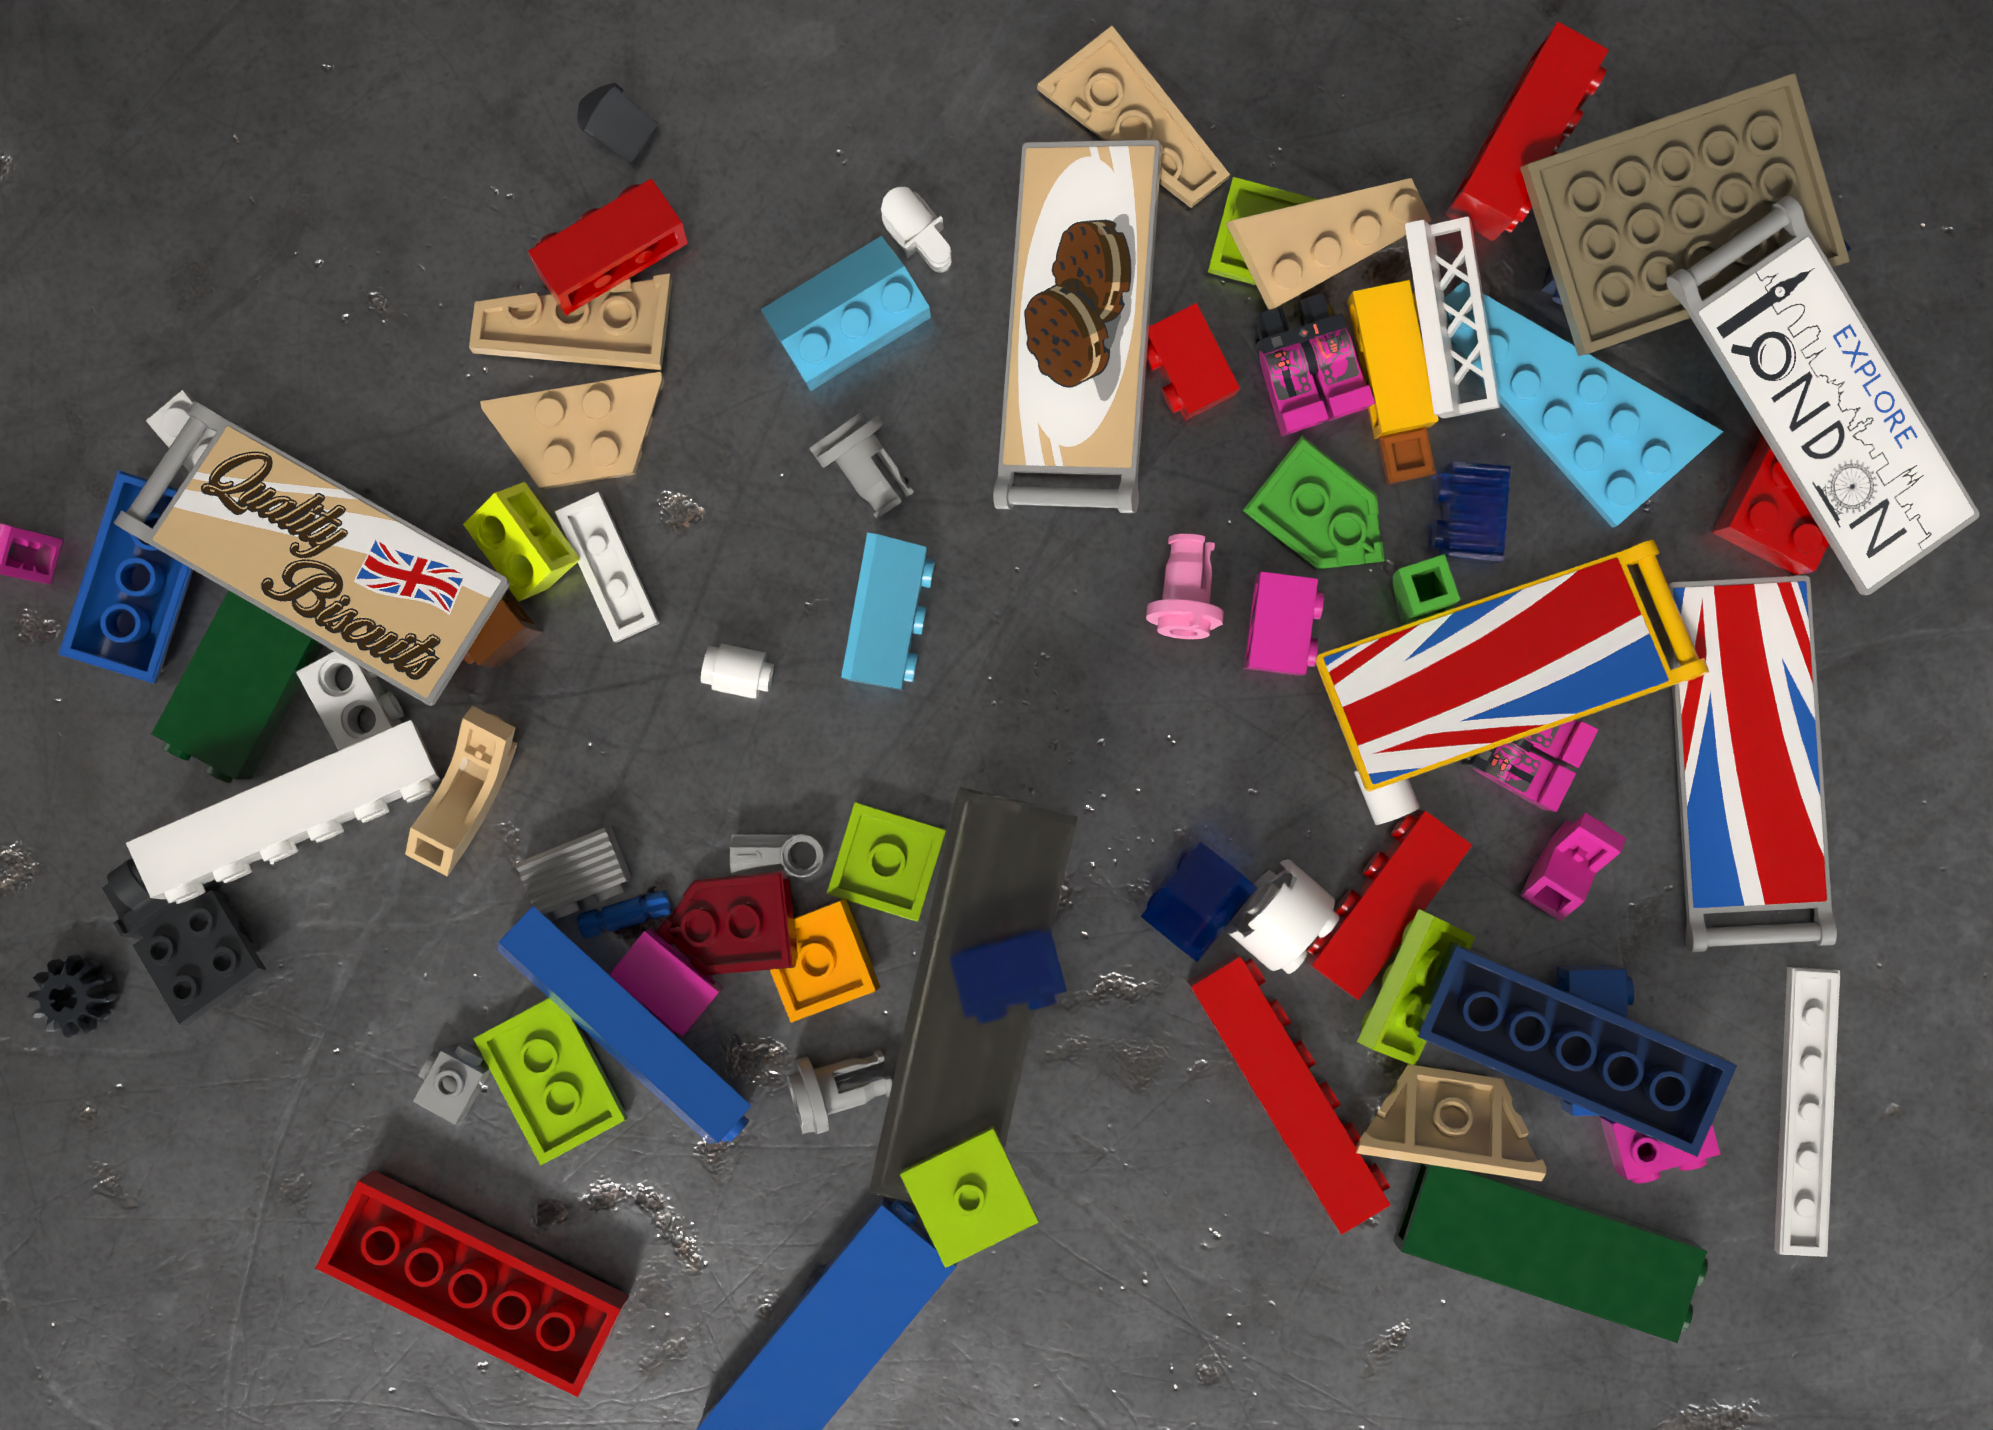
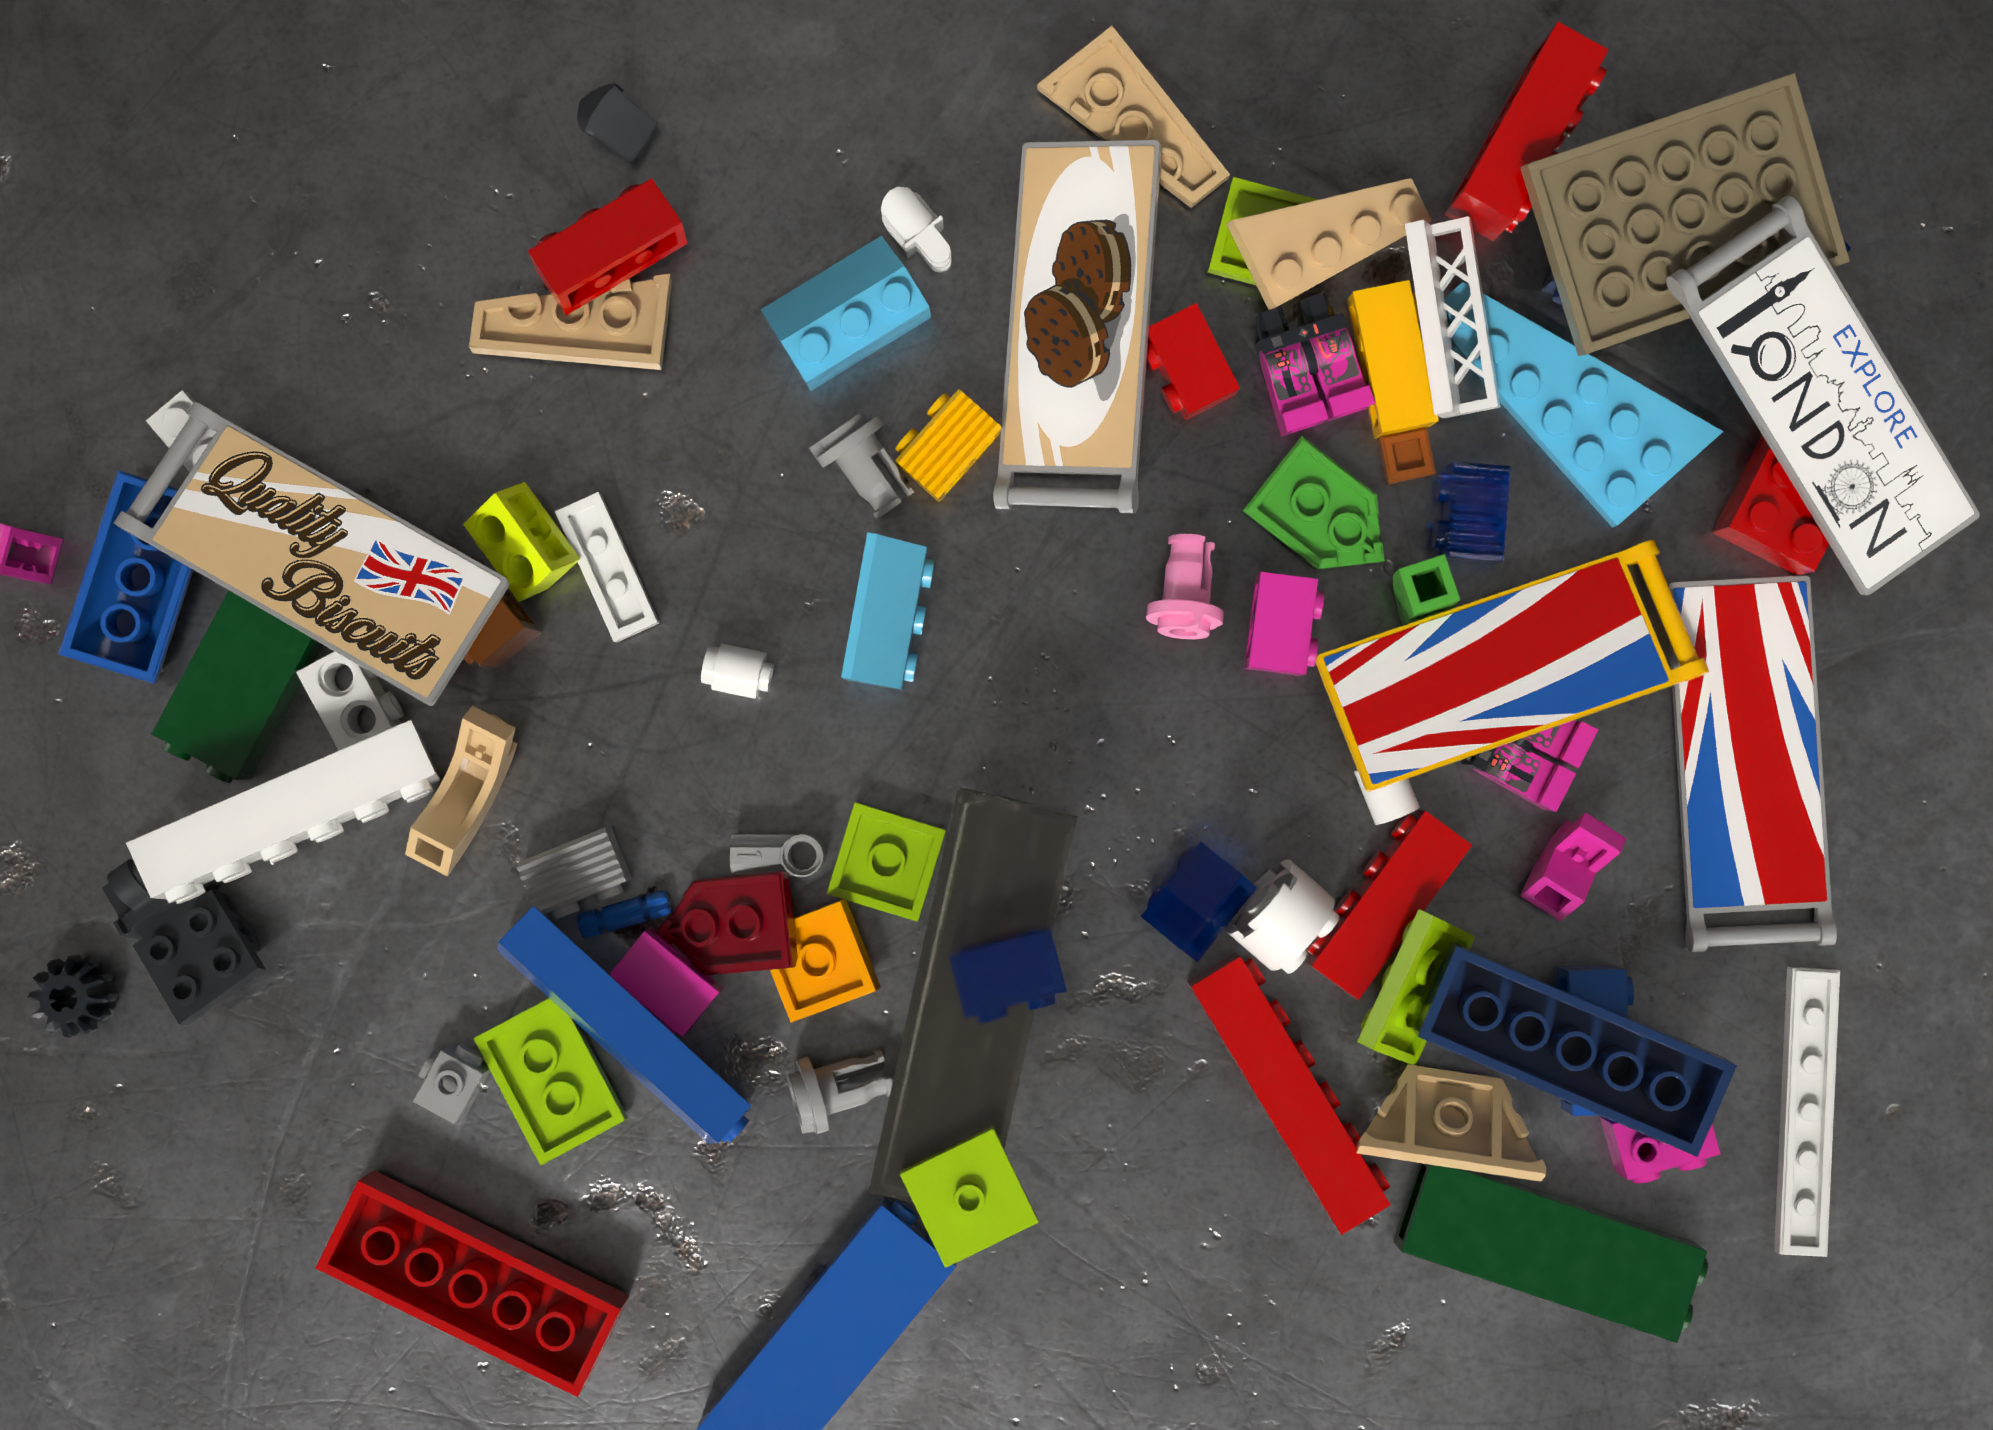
tan wing [480,371,665,490] -> none
none -> yellow brick [895,389,1002,502]

